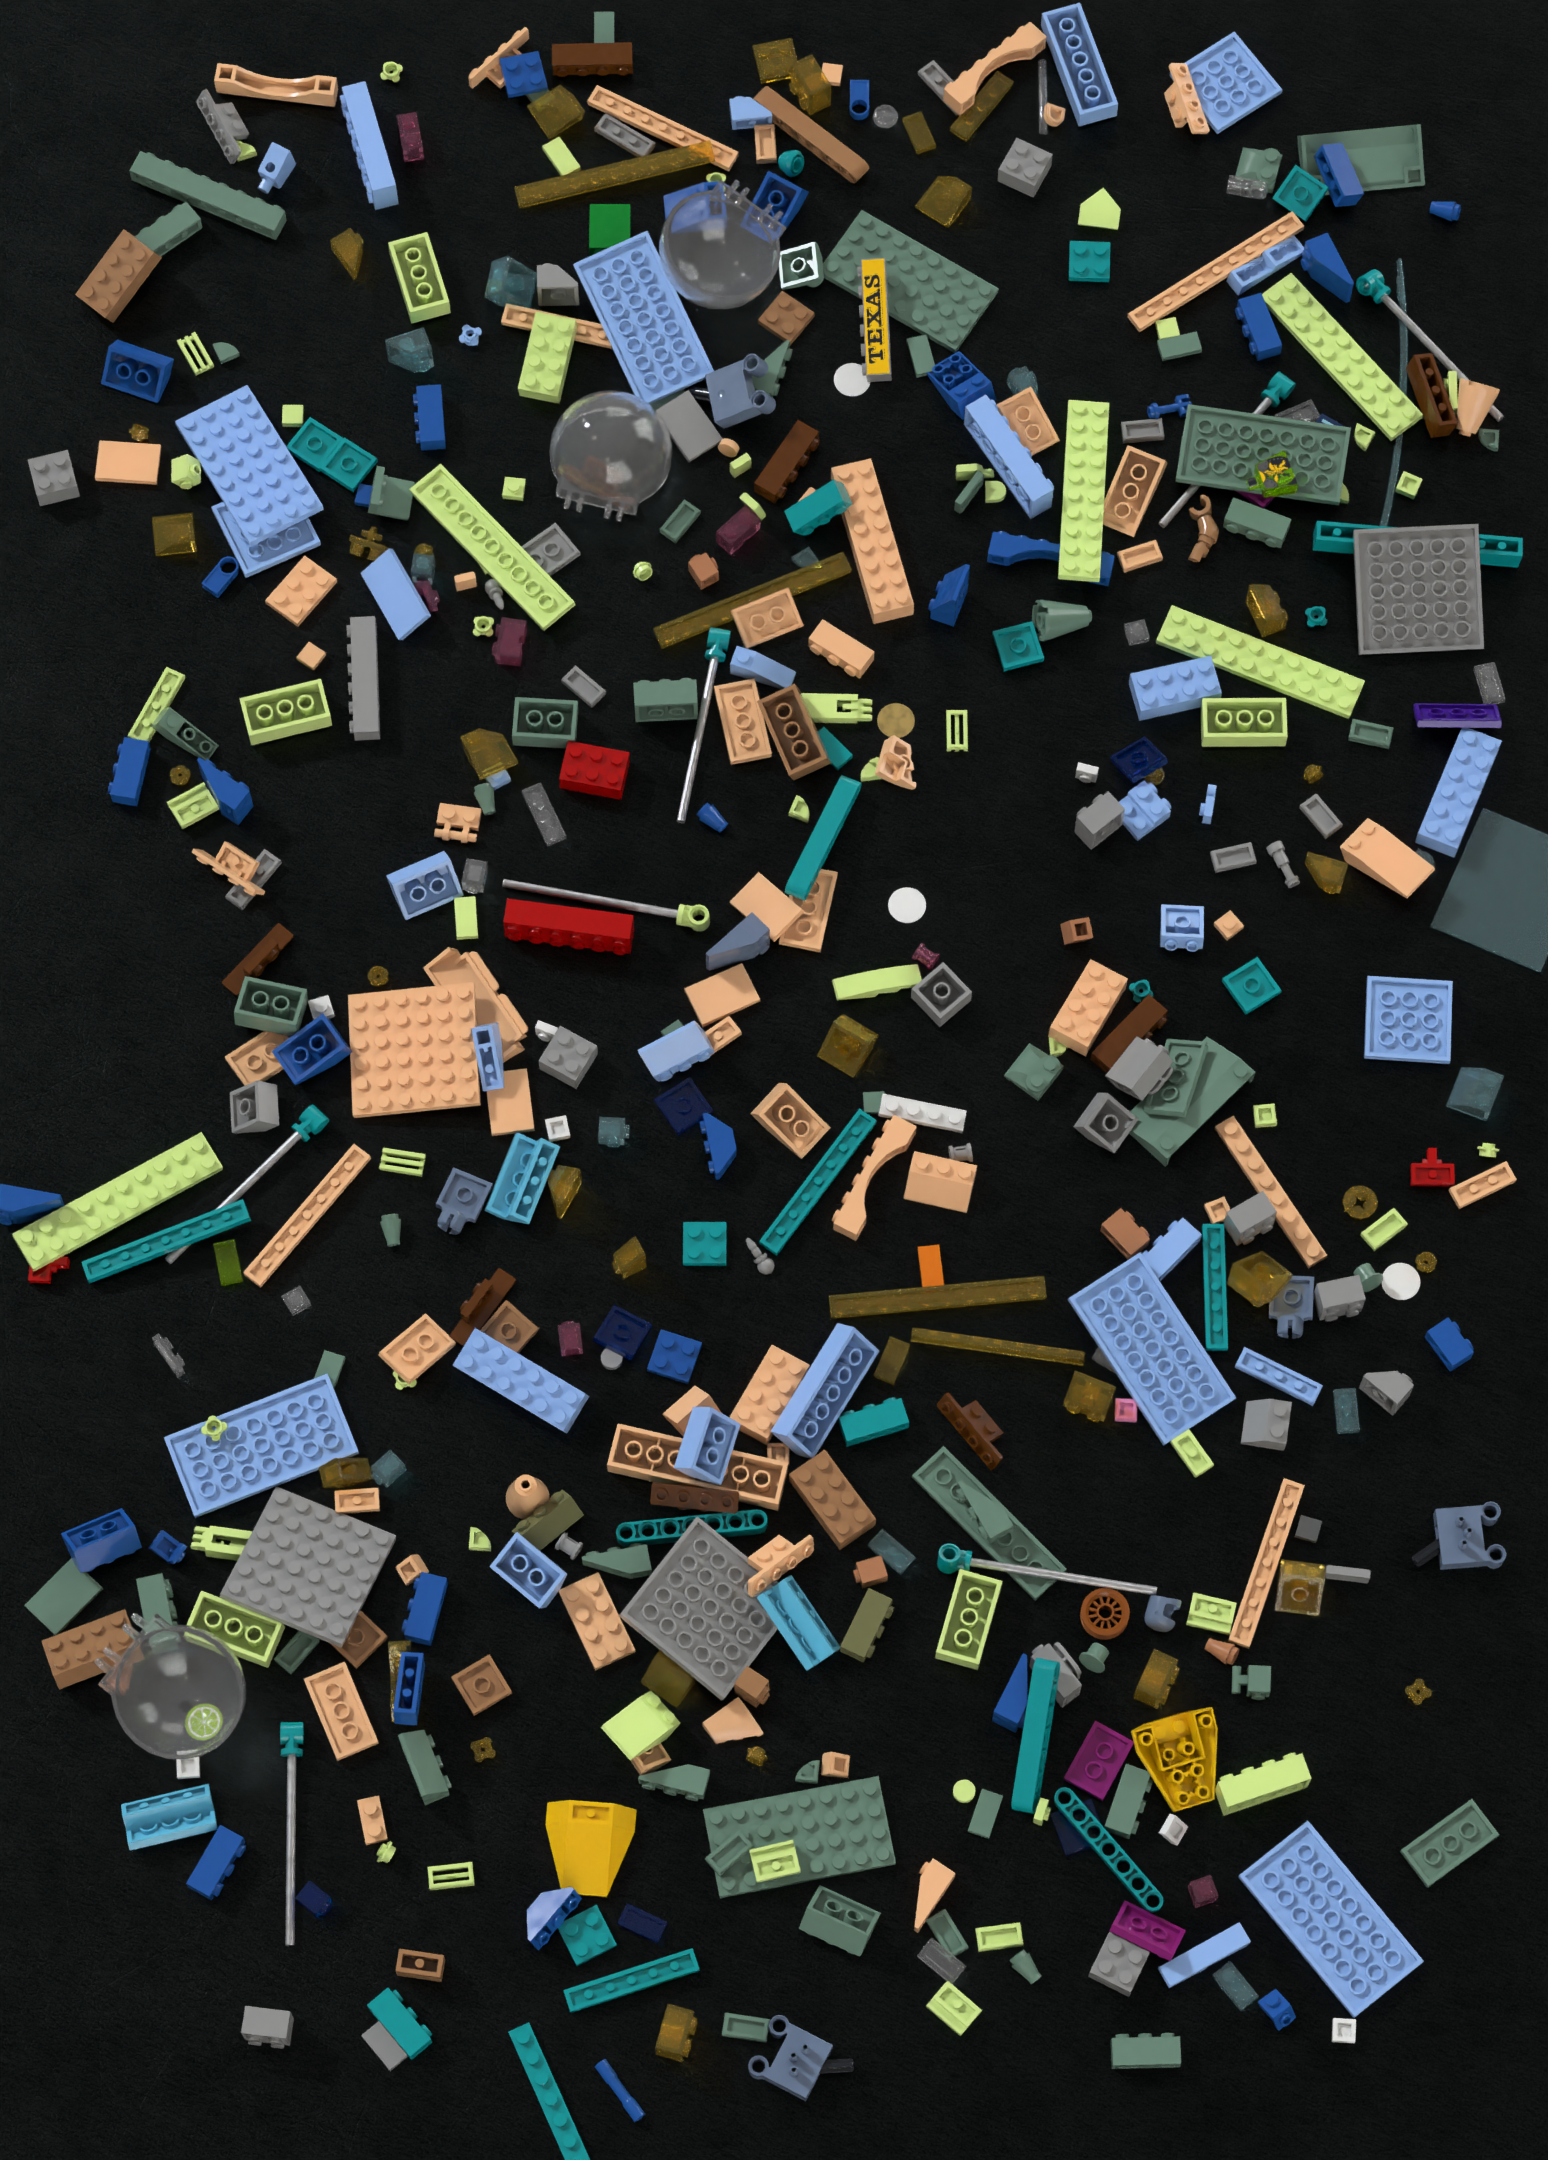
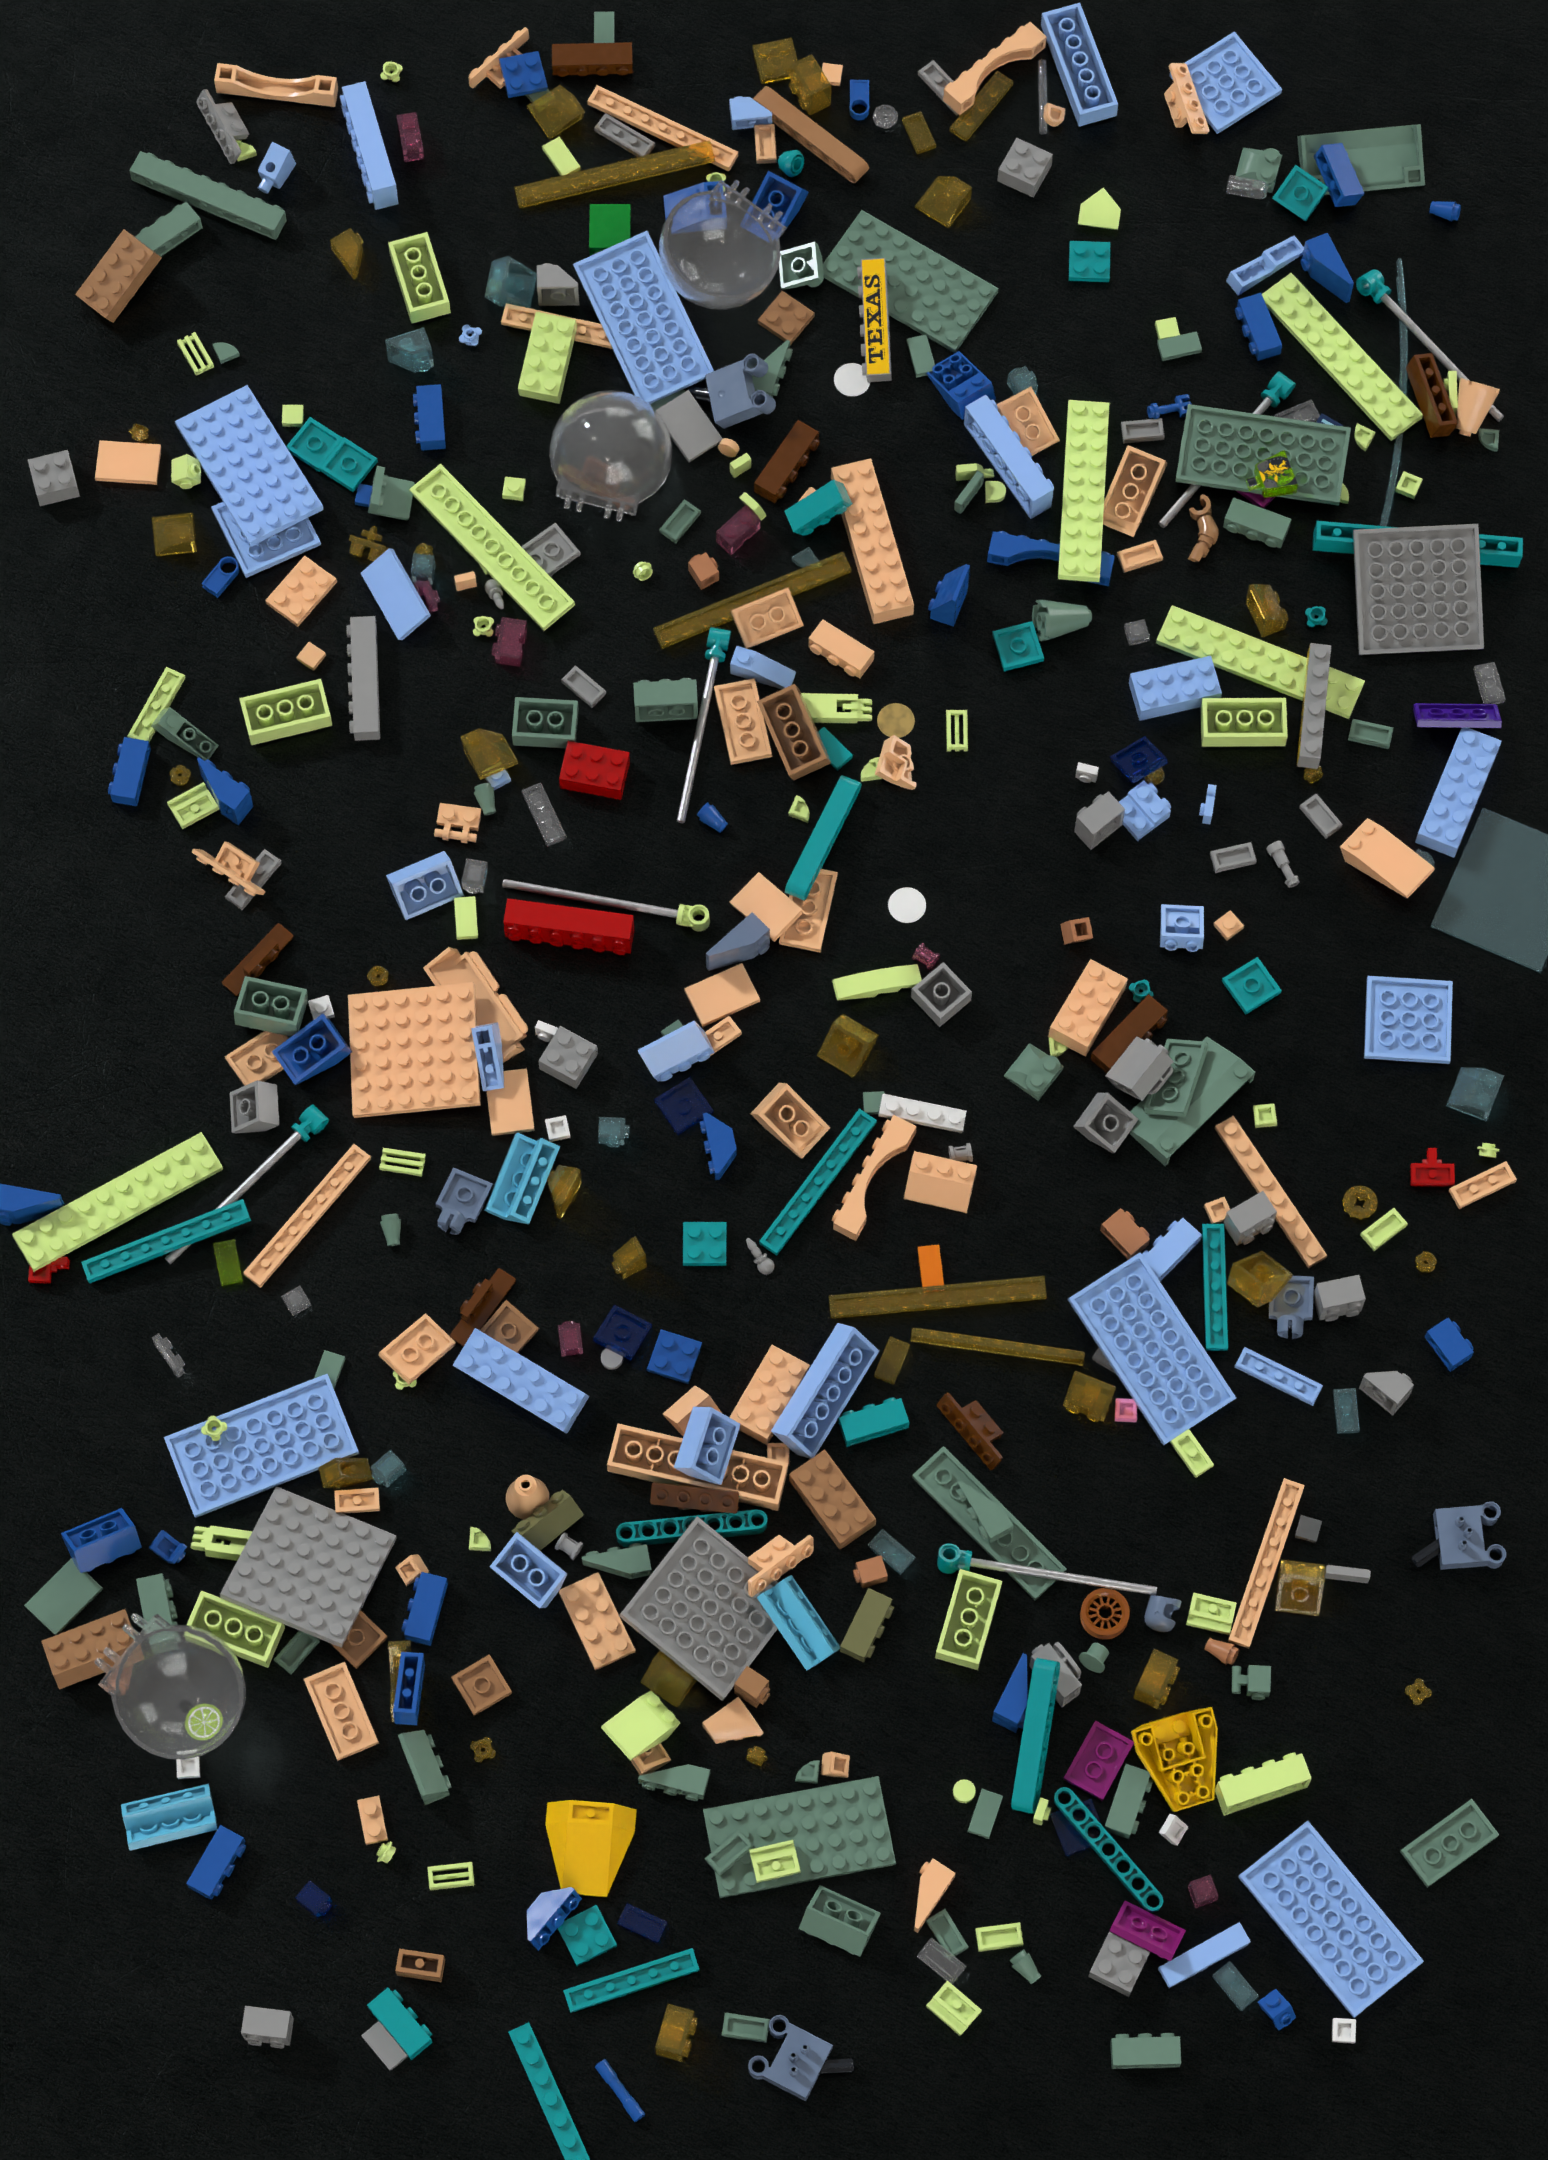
blue slope [101,340,174,403] -> none
flat silver piece [280,1722,304,1946] -> none
light nougat plate [1128,211,1304,332] -> none
light grey slope [1241,1399,1292,1451] -> none
clear yellow slope [1305,852,1349,894] -> none
sand green piece [1354,1263,1383,1292] -> none
white sticker [1382,1263,1420,1300] -> none
none -> light grey brick [1297,643,1331,769]

